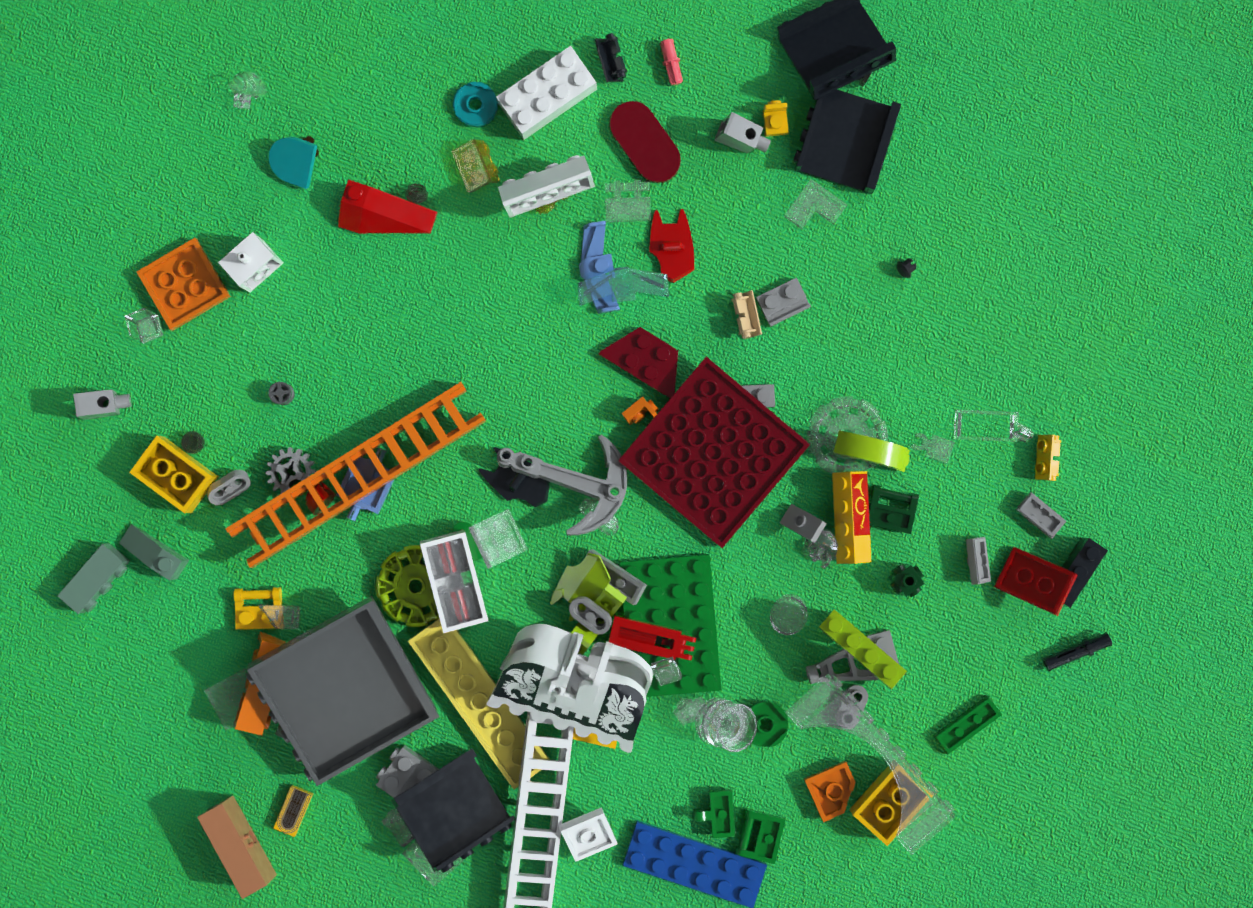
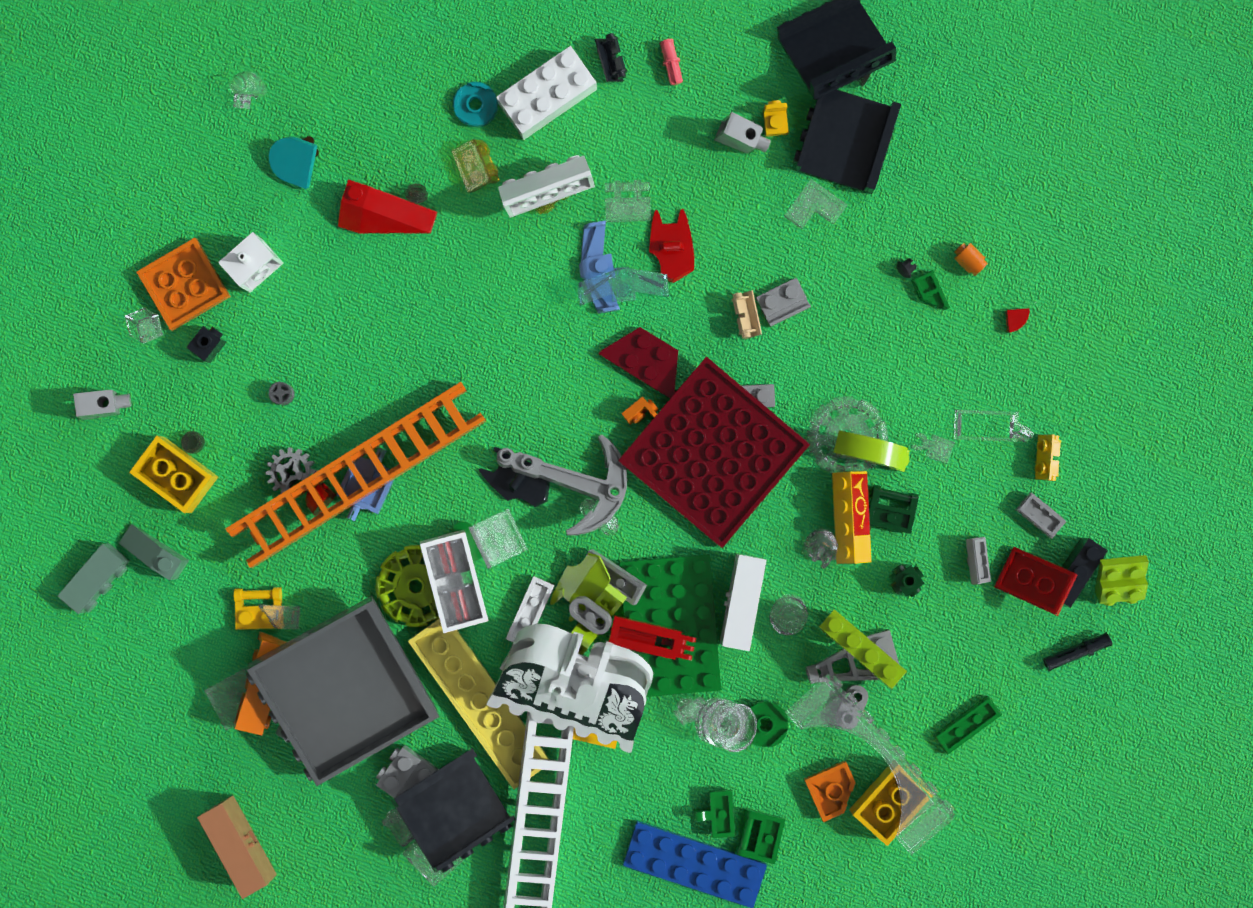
light grey plate [207,470,251,505] -> none
tile [273,785,314,837] -> none
white plate [559,807,617,862] -> none
dark red tile [610,101,681,183] -> none
clear plate [651,657,682,686] -> none
light grey plate [780,504,827,543] -> none
none -> black brick [186,326,226,363]
none -> white plate [506,576,554,642]
none -> white brick [720,553,766,651]
none -> green tile [911,270,950,310]
none -> orange brick [954,243,988,276]
none -> red tile [1005,308,1030,333]
none -> lime plate [1095,555,1149,606]

